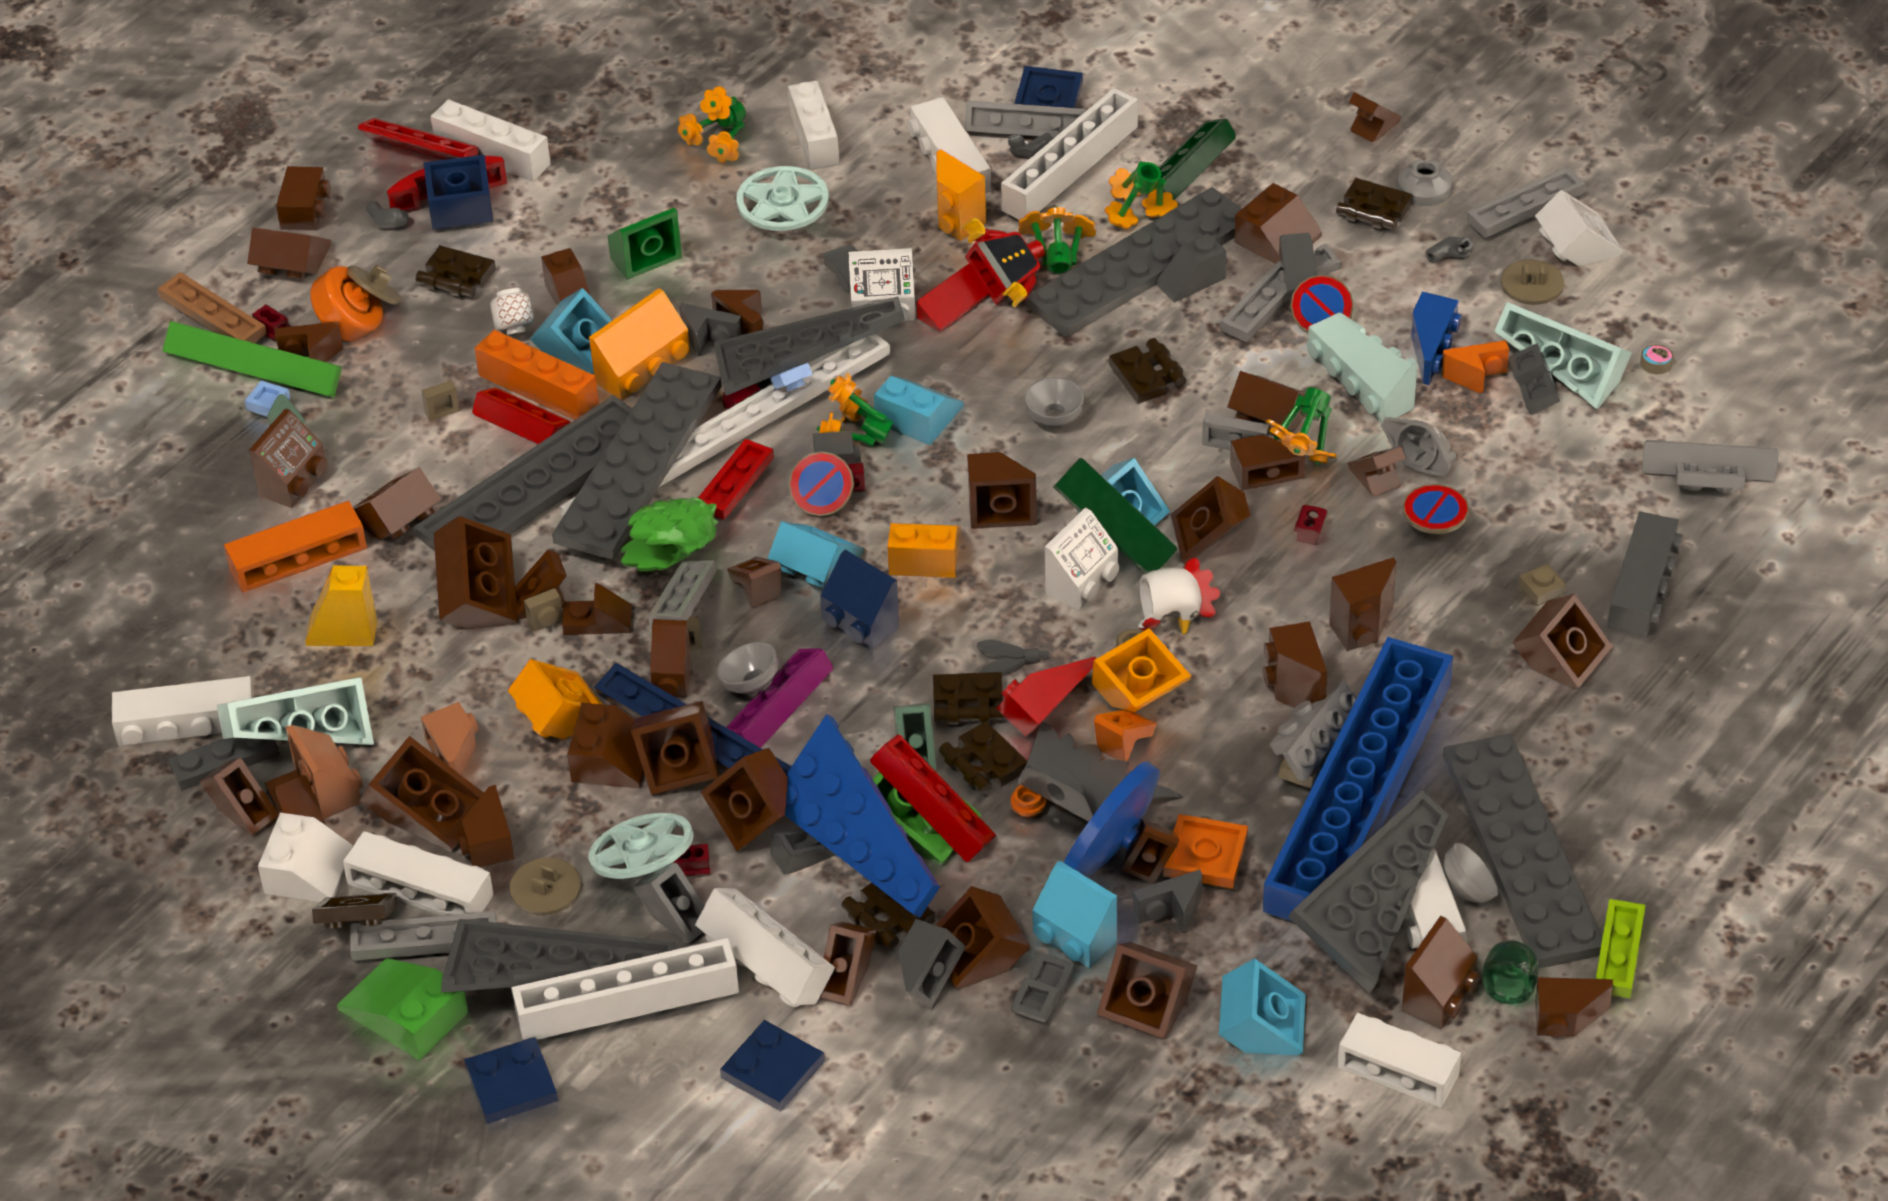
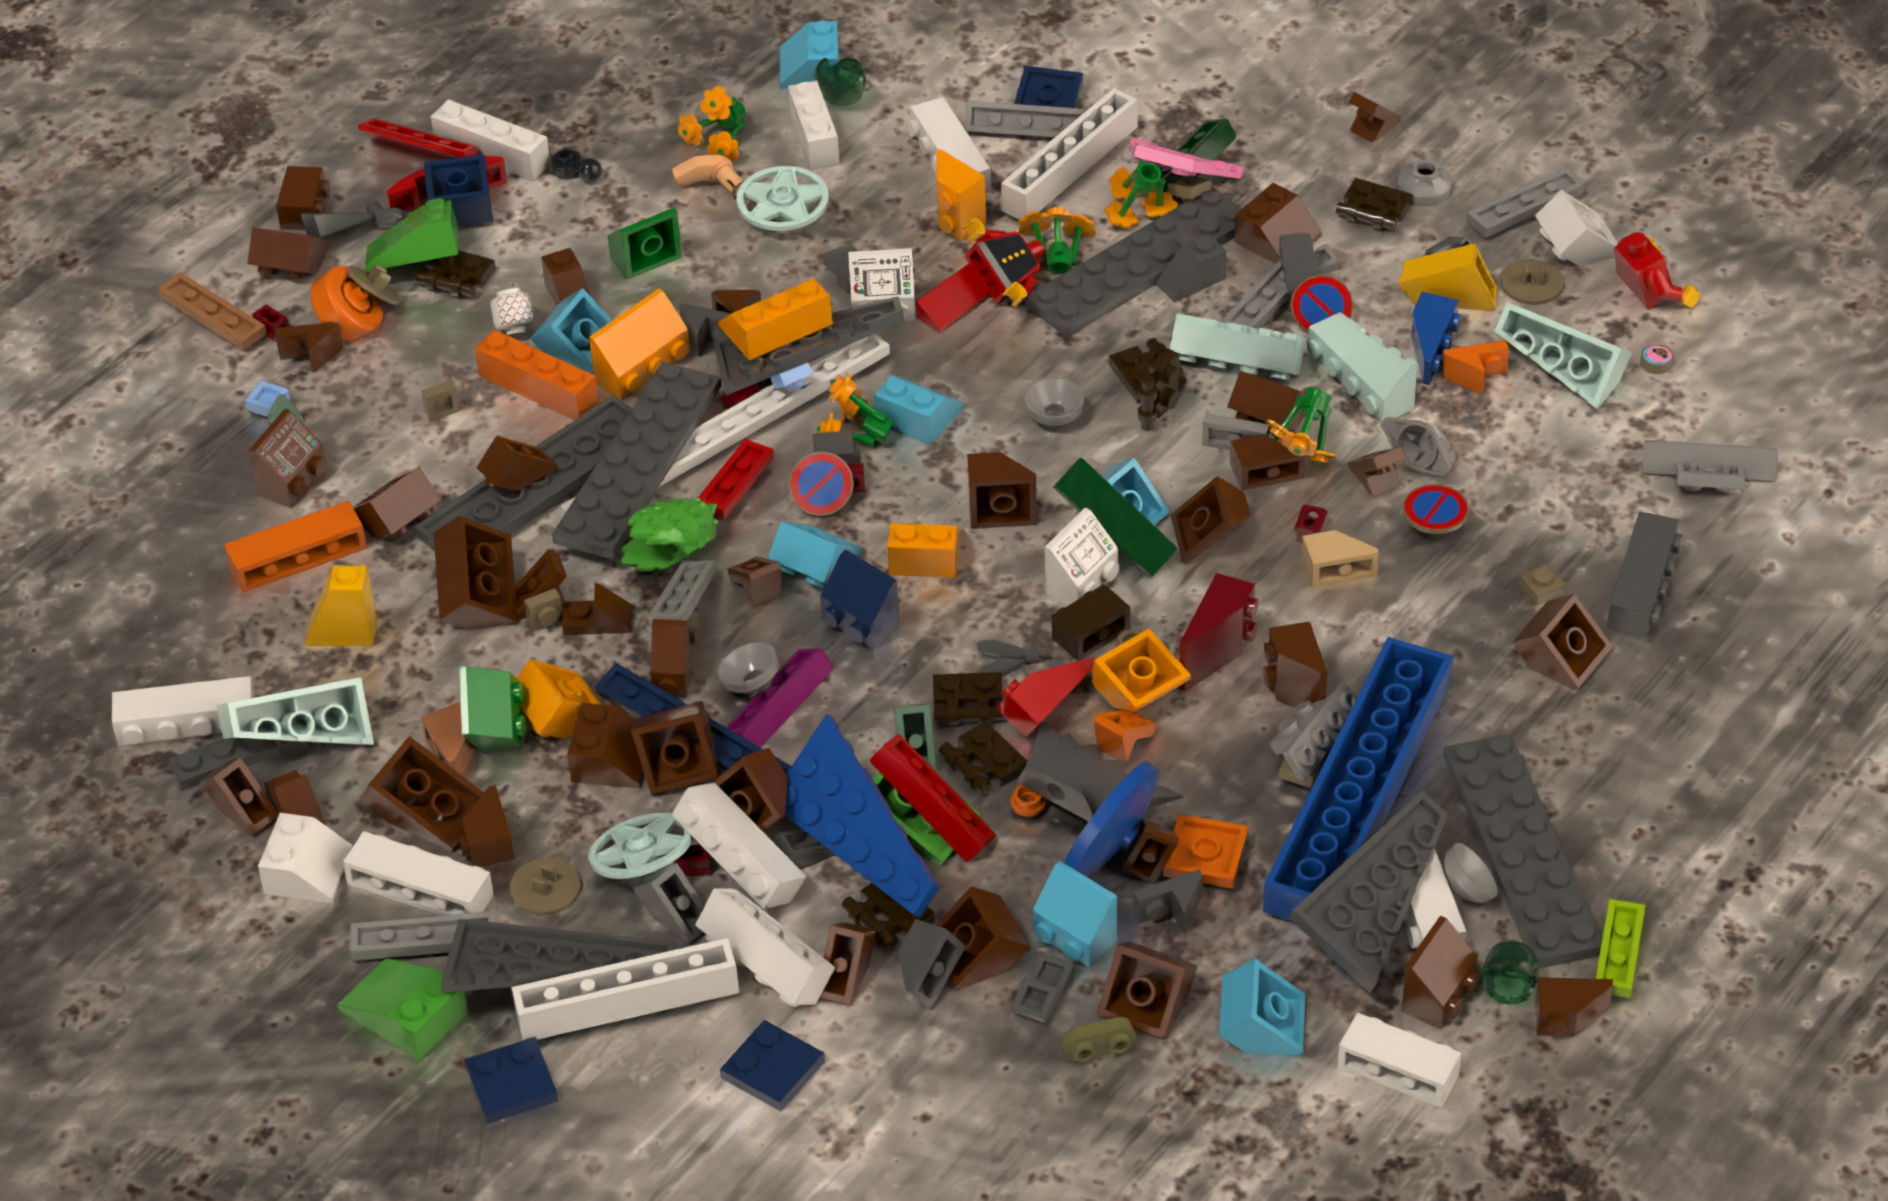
bright green tile [162,321,342,397] -> none
nougat slope [285,725,363,819] -> none
dark brown plate [312,893,398,929] -> none
red slope [472,387,571,444] -> none
dark grey arm [1008,132,1053,157] -> none
white piece [1138,558,1220,635] -> none
reddish brown slope [1329,557,1397,651] -> none
dark grey slope [1508,343,1560,415] -> none
none -> dark grey slope [301,212,373,238]
none -> bright green slope [365,198,459,272]
none -> green slope [459,667,526,752]
none -> reddish brown slope [476,435,558,492]
none -> black plate [551,149,602,182]
none -> white brick [671,782,807,909]
none -> light nougat arm [672,155,744,197]
none -> light orange slope [718,278,833,361]
none -> medium azure slope [780,21,840,89]
none -> clear green helmet [815,58,866,106]
none -> dark brown brick [1051,584,1130,661]
none -> olive plate [1060,1017,1136,1062]
none -> bright pink wing [1129,137,1244,179]
none -> dark brown plate [1138,348,1180,431]
none -> dark tan plate [1167,176,1211,202]
none -> light aqua wedge [1170,313,1306,380]
none -> dark red slope [1179,573,1259,691]
none -> tan slope [1302,530,1379,588]
none -> yellow slope [1399,243,1497,311]
none -> red torso [1614,232,1703,310]

